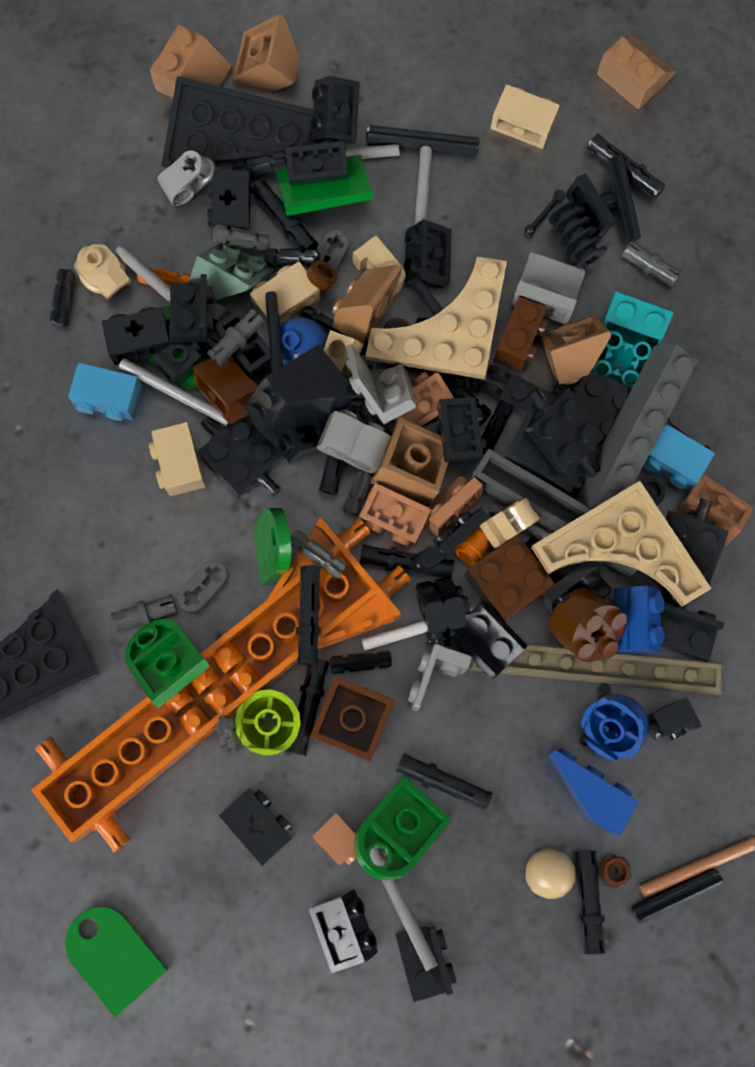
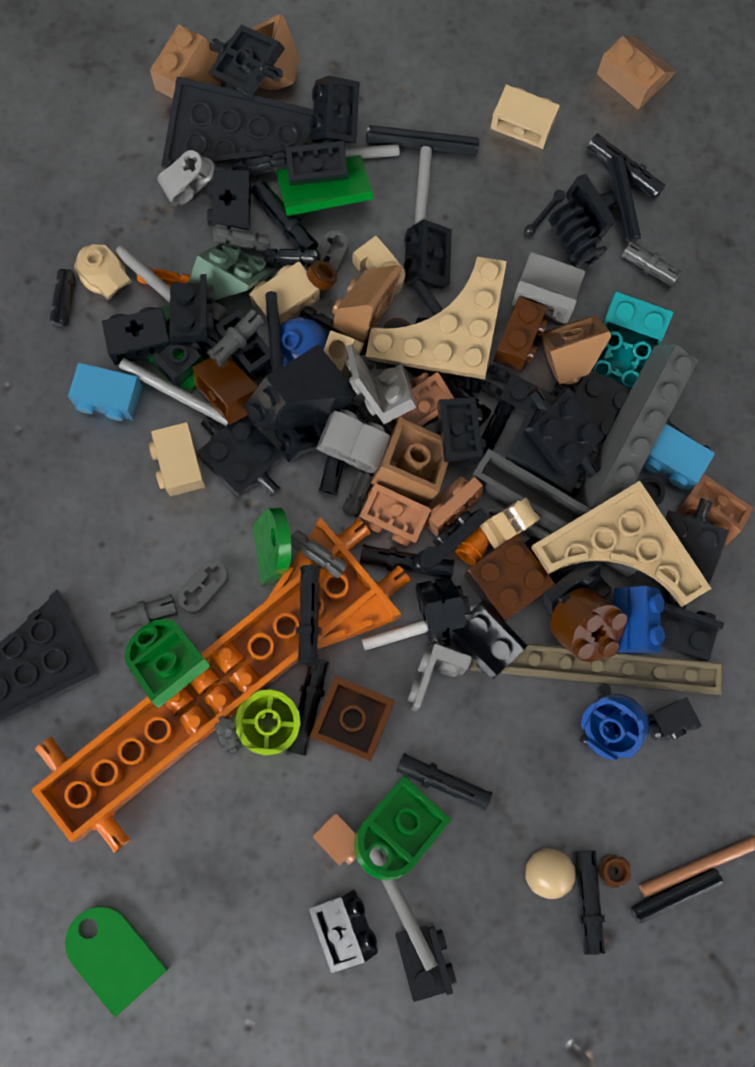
black brick [219,788,293,866] -> none
black axle [330,650,392,674] -> none
blue slope [547,748,639,836] -> none
none -> black plate [208,24,285,98]

